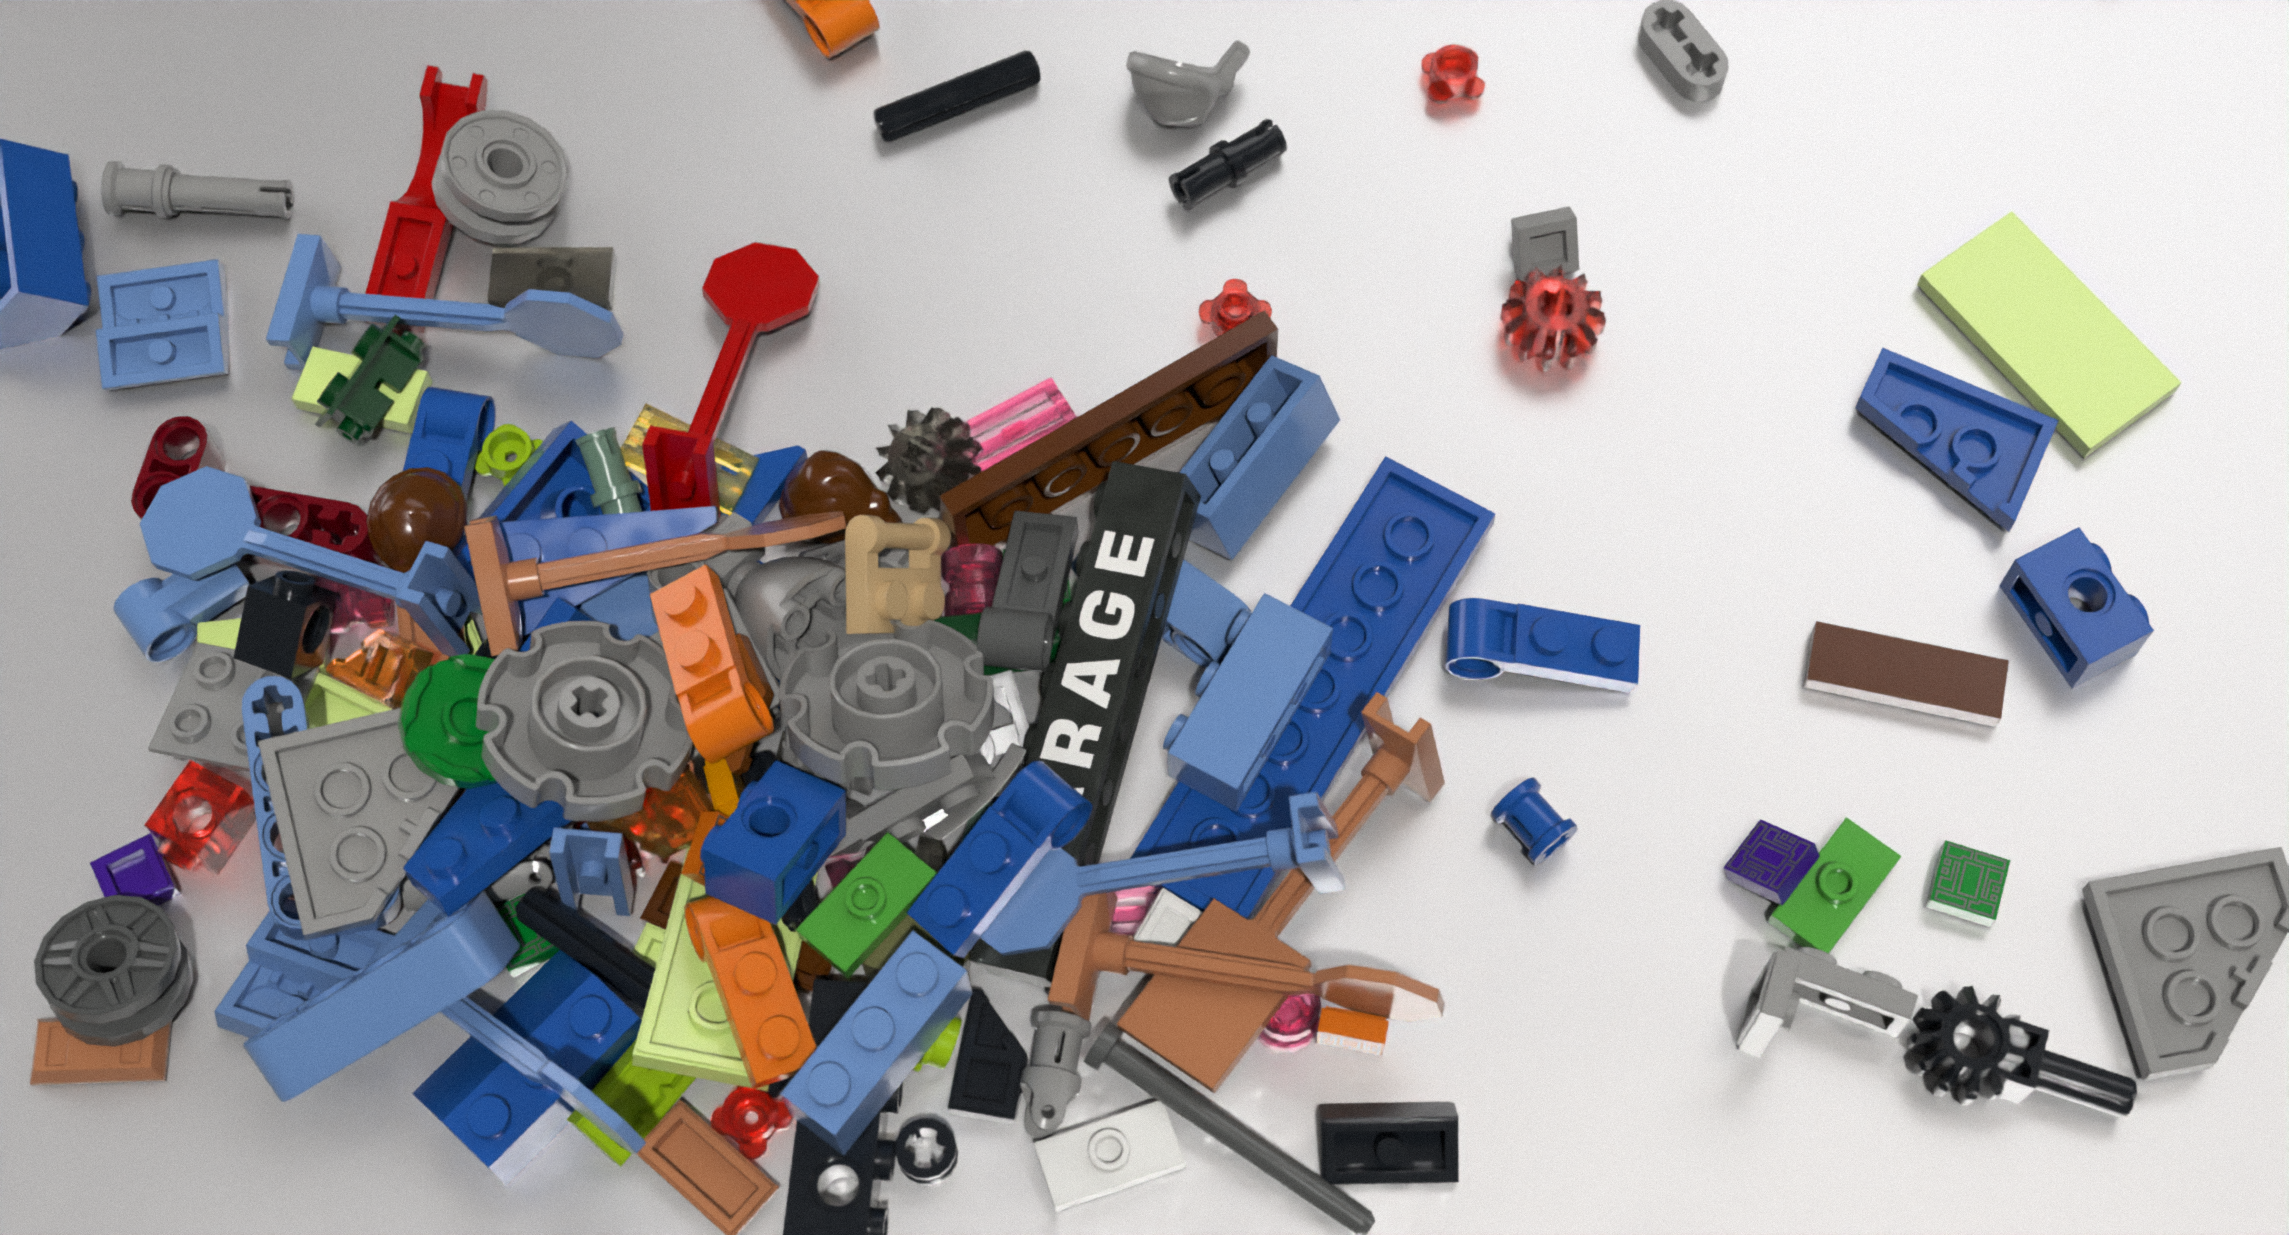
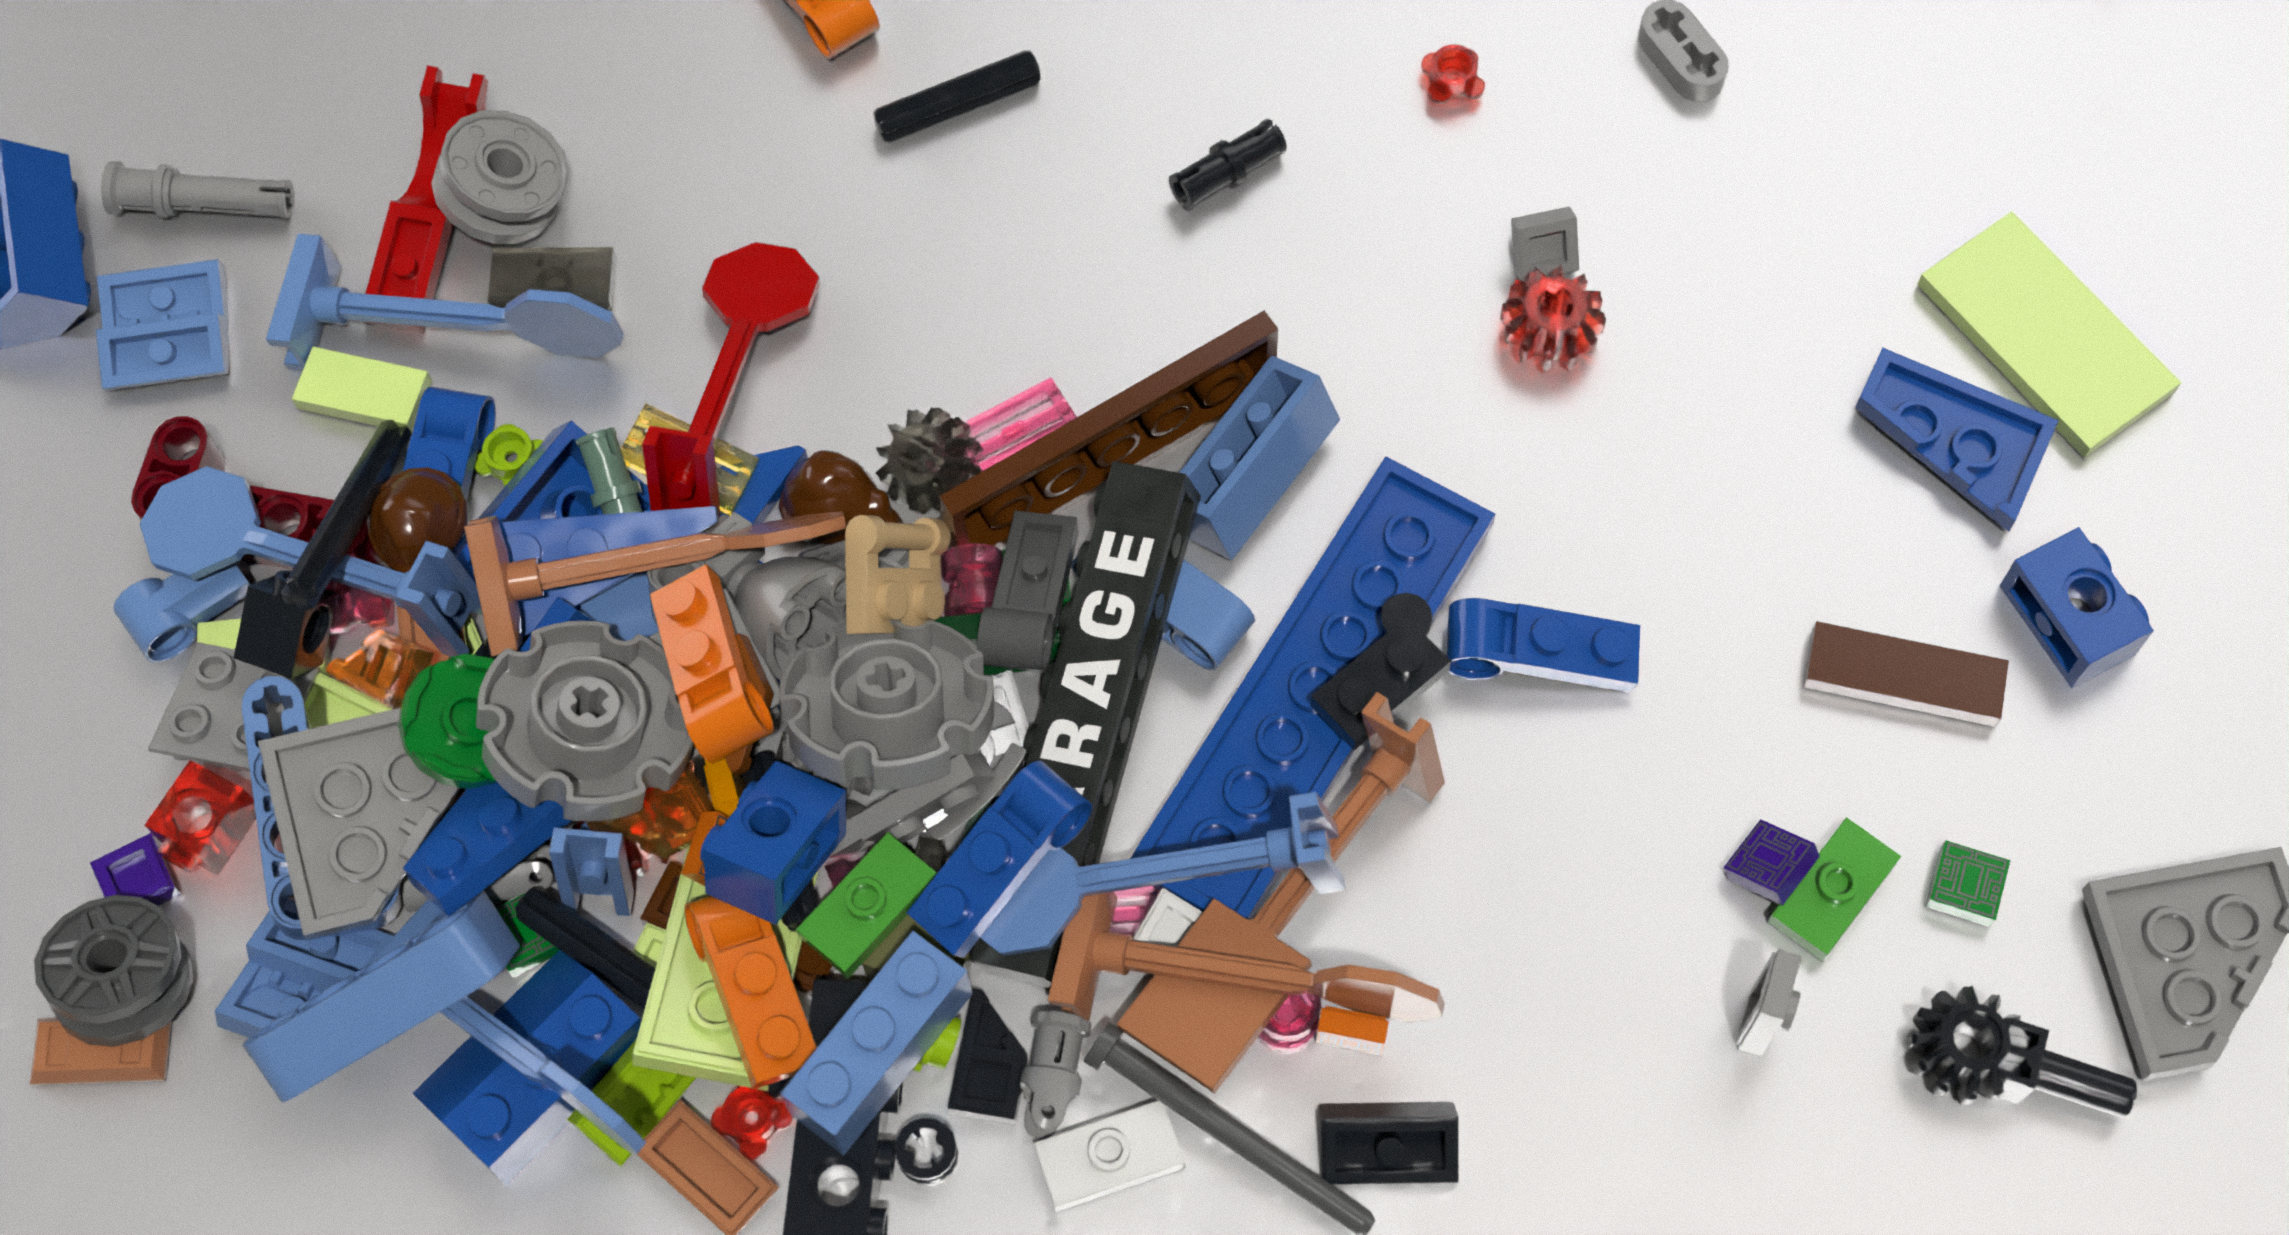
dark green hinge [315,314,425,444] -> none
light grey hat [1126,40,1250,128] -> none
medium blue brick [1163,593,1333,812] -> none
clear red plate [1199,279,1272,337] -> none
blue bush [1490,777,1578,865] -> none
light grey plate [1785,947,1918,1038] -> none
none -> black axle [281,420,411,611]
none -> black hinge [1310,593,1451,751]

